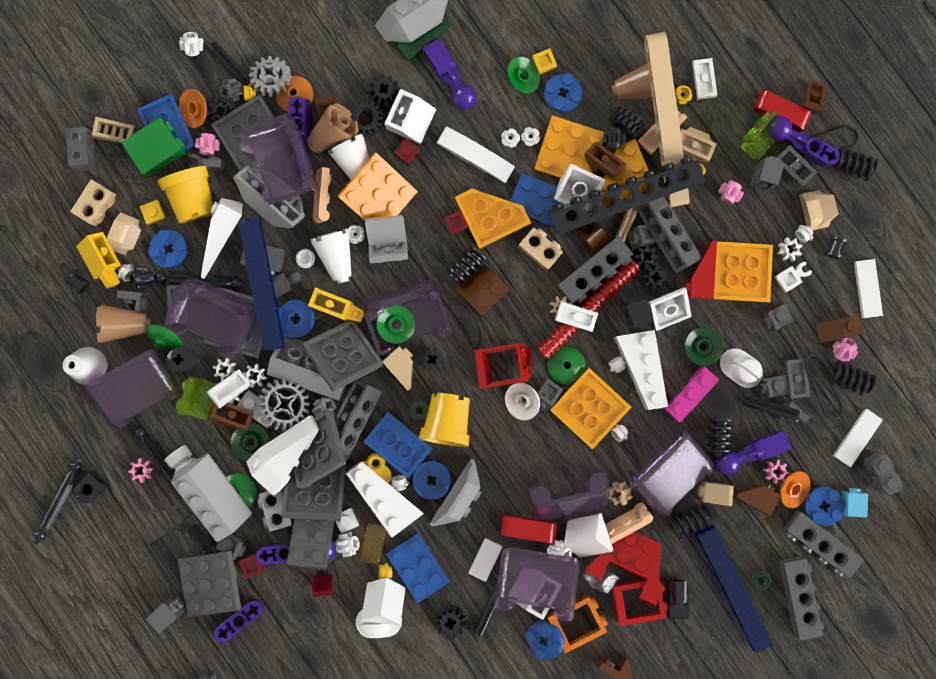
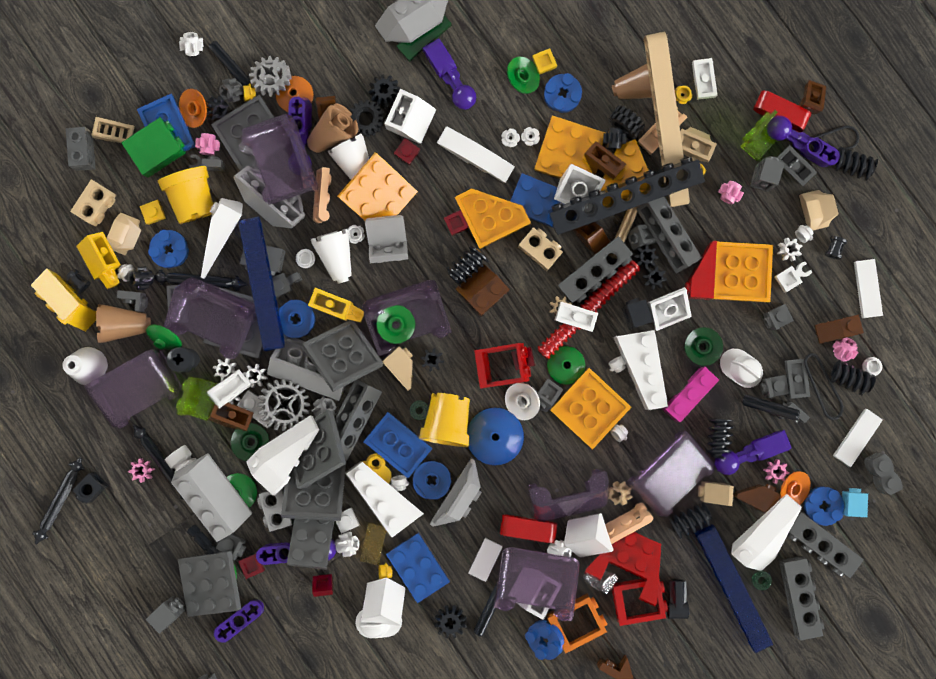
none -> yellow wedge [31,269,97,332]
none -> blue dish [467,408,524,465]
none -> white wedge [731,494,802,571]
none -> white plate [862,357,882,376]

